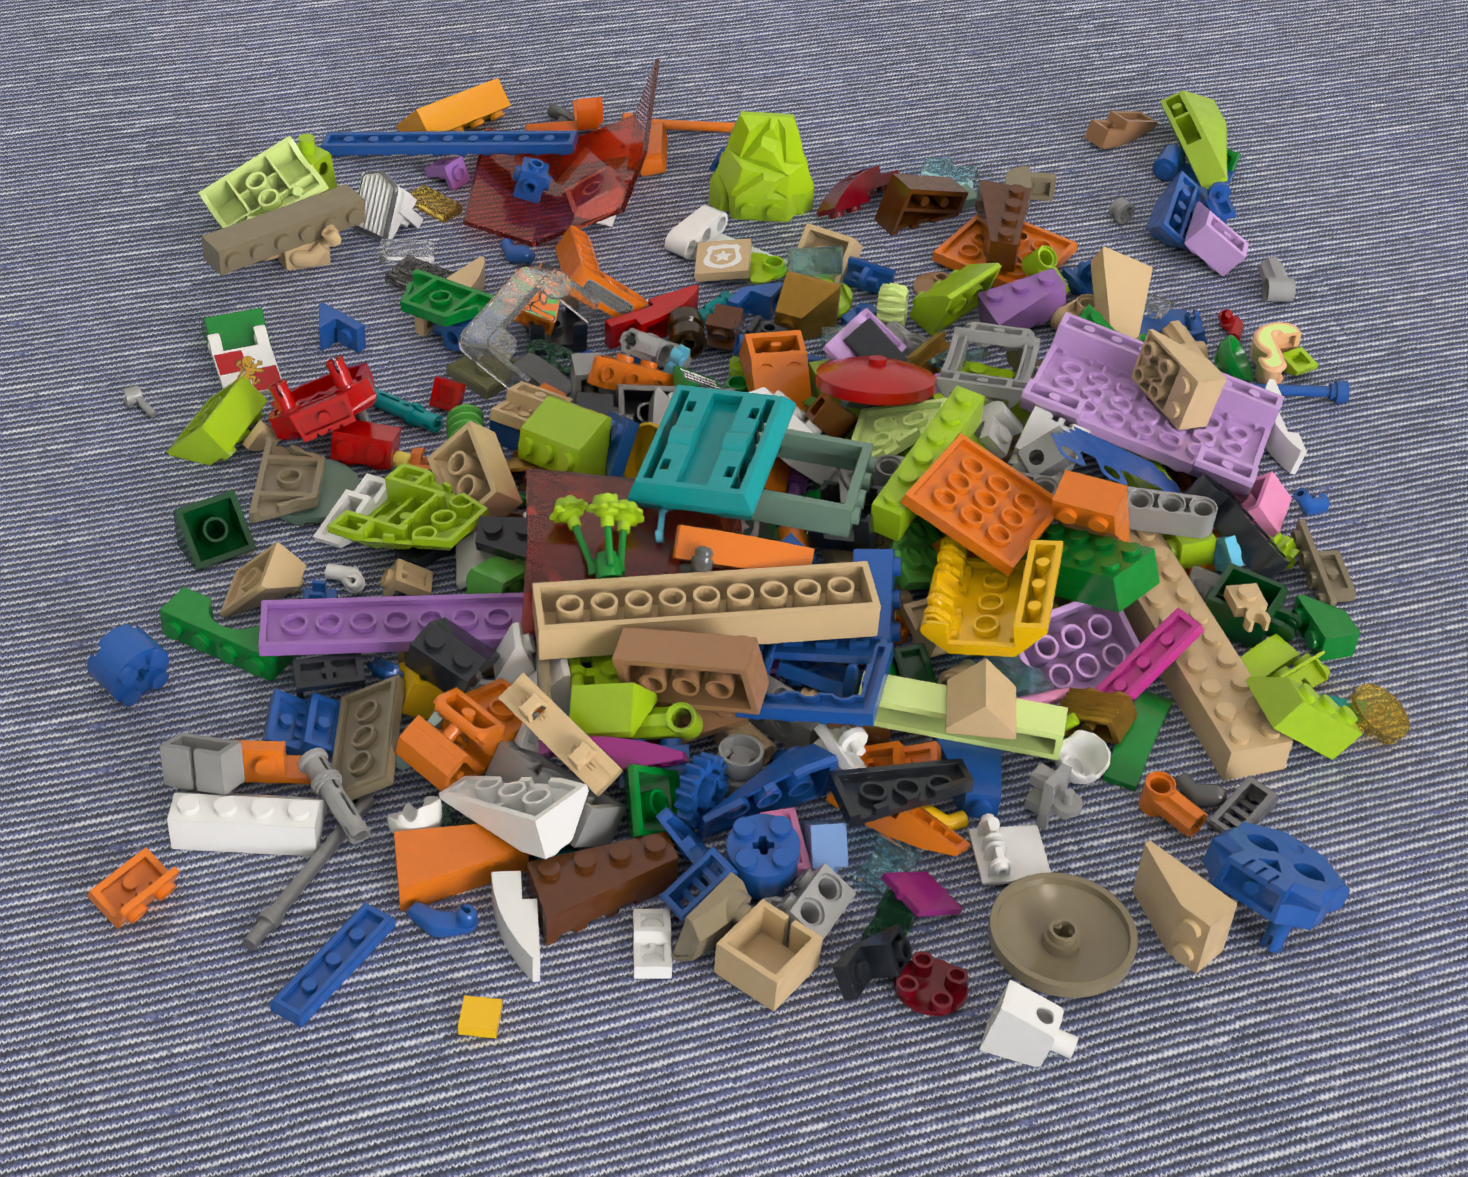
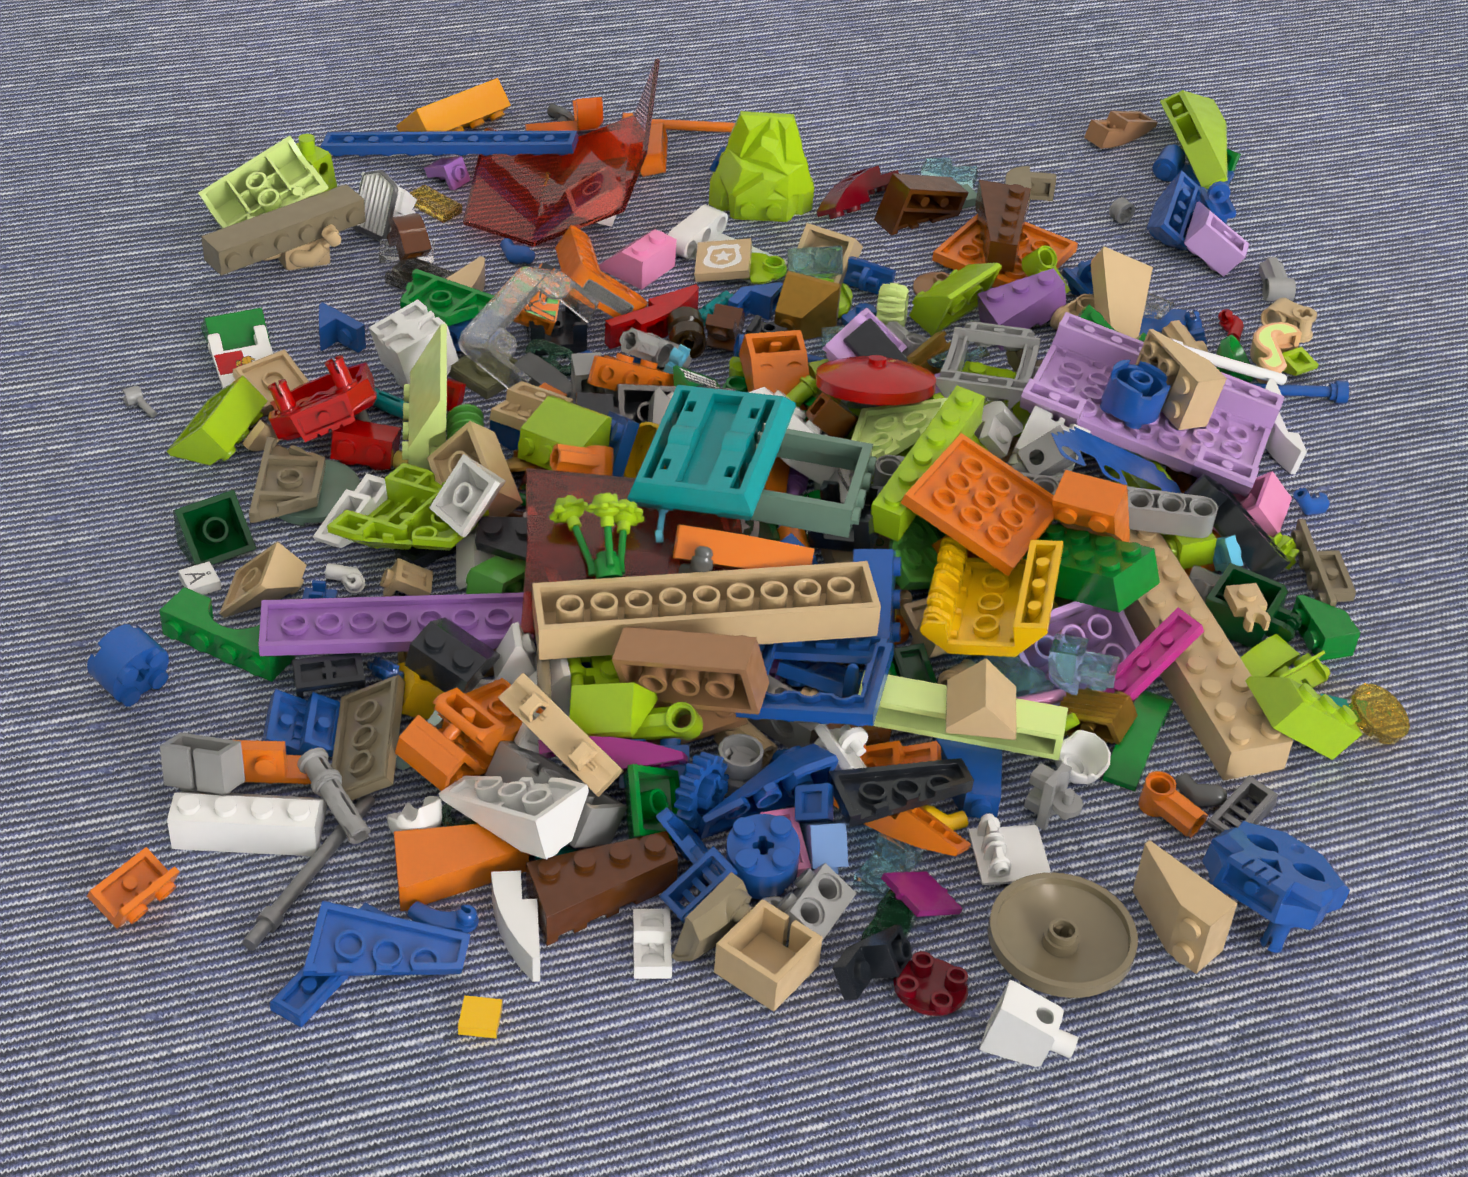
blue brick [512,156,552,204] -> none
none -> white tile [178,561,221,595]
none -> tan tile [233,349,309,417]
none -> blue wing [303,901,471,976]
none -> white piece [369,300,459,388]
none -> reddish brown brick [387,213,432,261]
none -> yellowish green piece [402,324,447,472]
none -> white slope [429,454,506,538]
none -> orange piece [550,444,614,482]
none -> bright pink slope [599,229,676,290]
none -> lime pin [786,375,819,407]
none -> blue tile [795,783,834,823]
none -> clear light blue brick [1048,633,1120,696]
none -> blue brick [1100,360,1170,429]
none -> white bar [1170,338,1287,385]
none -> tan piece [1261,298,1317,343]

